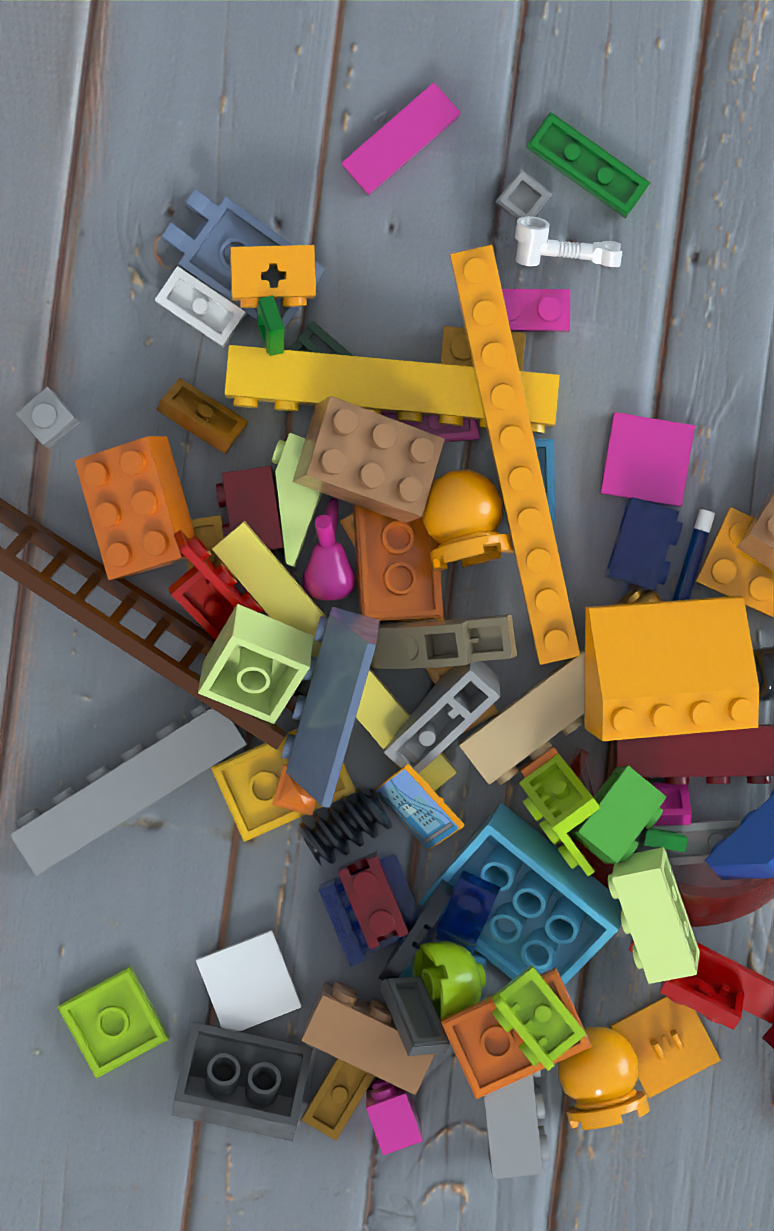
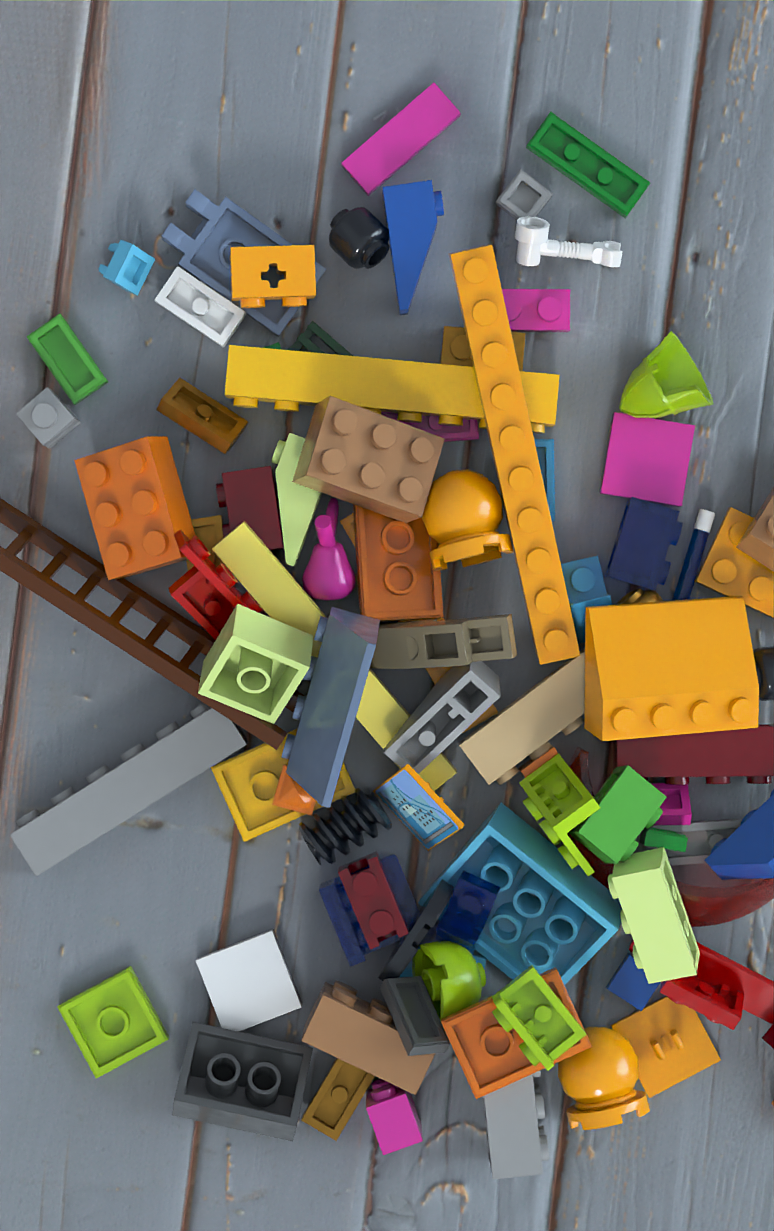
green tile [257,295,285,356] -> none
none -> bright green tile [27,314,108,405]
none -> medium azure tile [99,240,155,296]
none -> black head [329,207,390,269]
none -> blue slope [382,180,444,315]
none -> dark azure slope [561,555,612,644]
none -> blue tile [606,953,660,1011]
none -> lime helmet [619,331,714,418]

